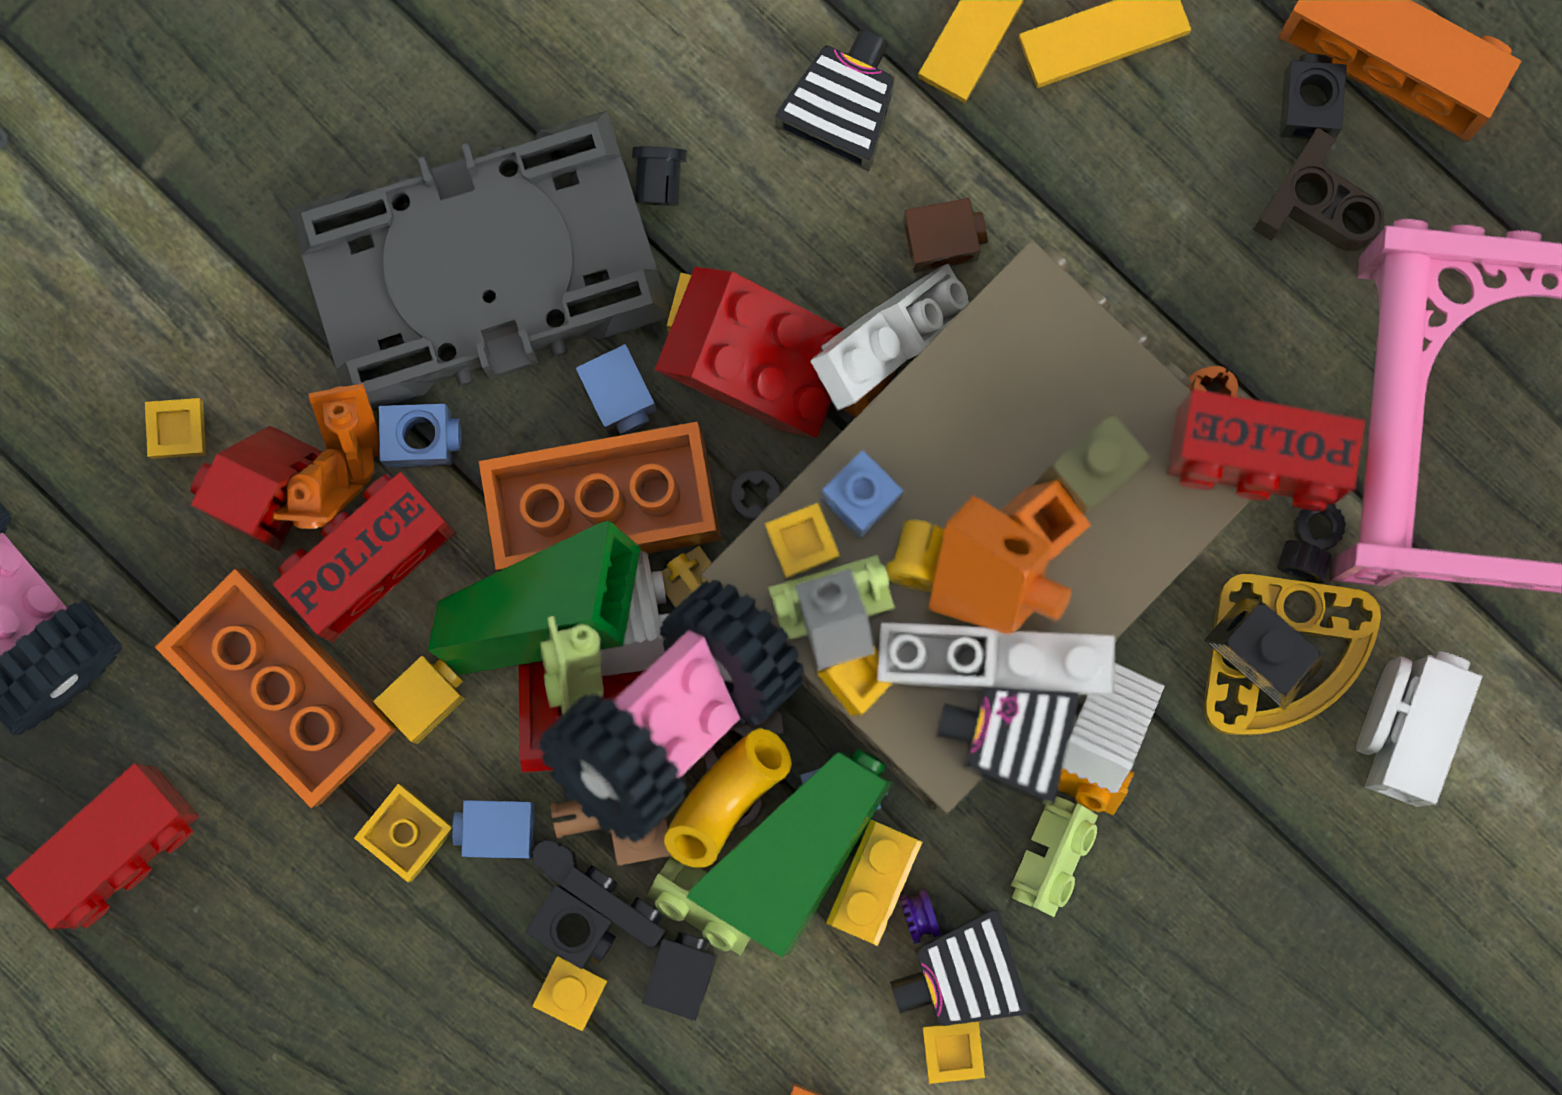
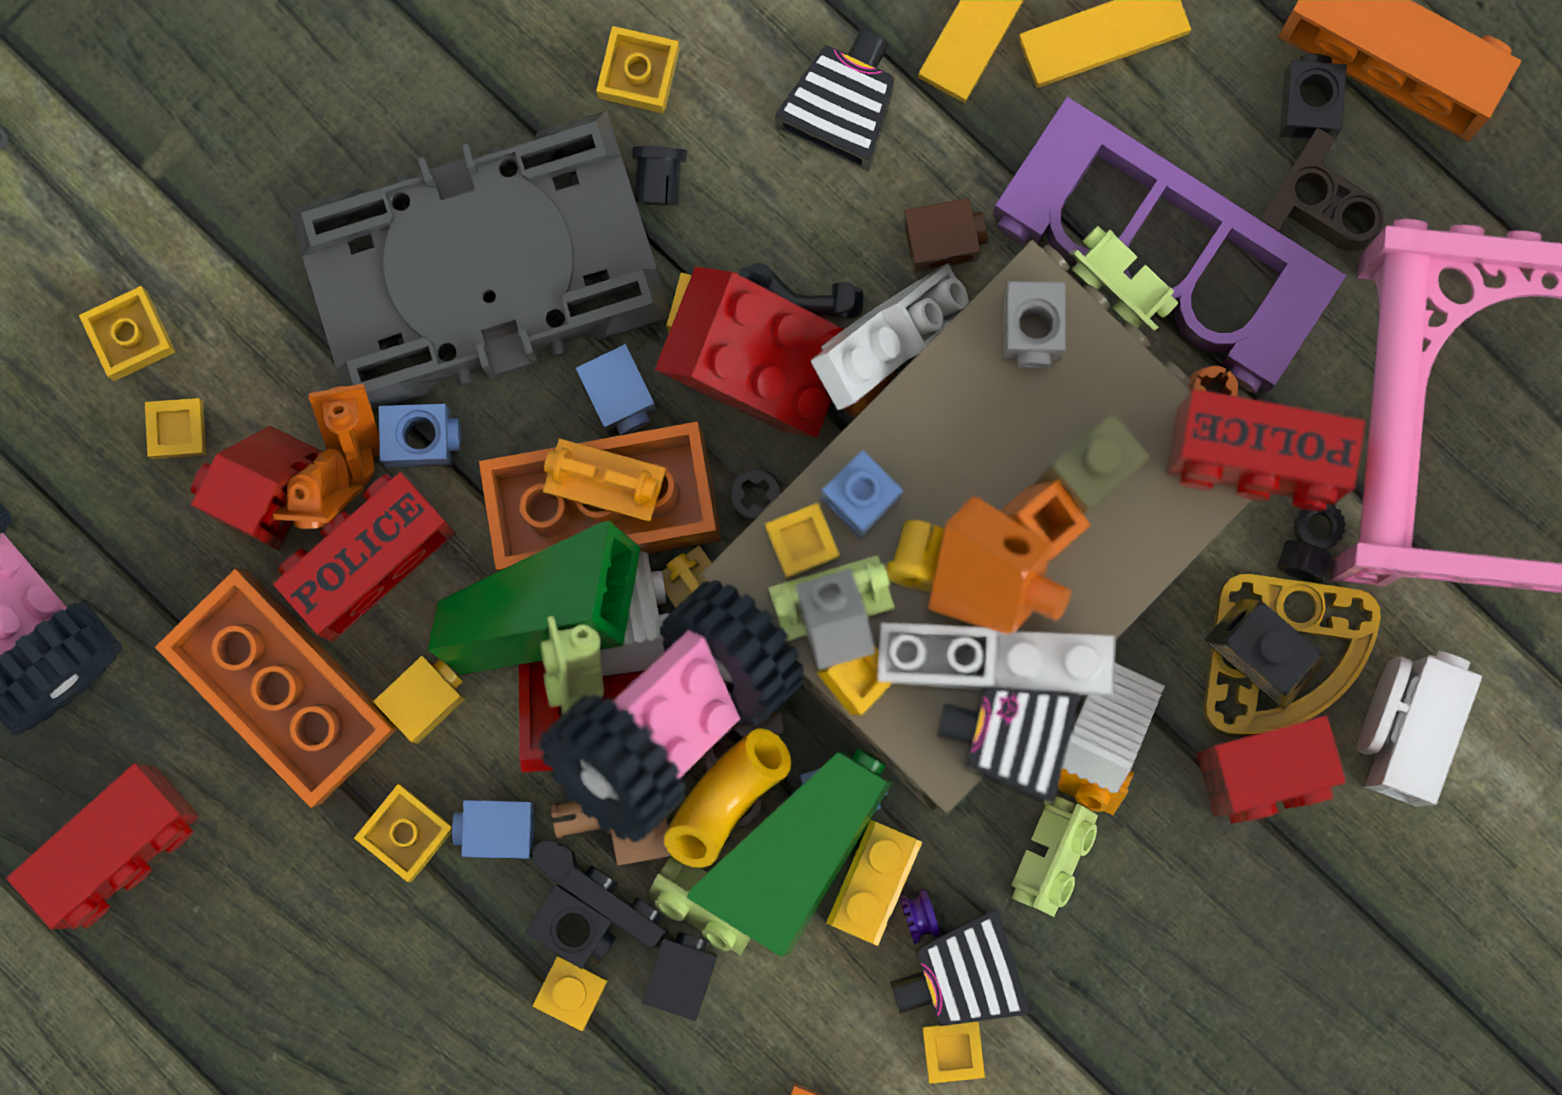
none -> yellow piece [79,286,176,382]
none -> light orange hinge [543,438,666,522]
none -> yellow piece [596,26,680,114]
none -> black piece [739,263,864,318]
none -> medium lavender fence [992,96,1347,393]
none -> light grey brick [1003,282,1065,369]
none -> yellowish green hinge [1069,226,1178,331]
none -> red brick [1196,716,1346,824]

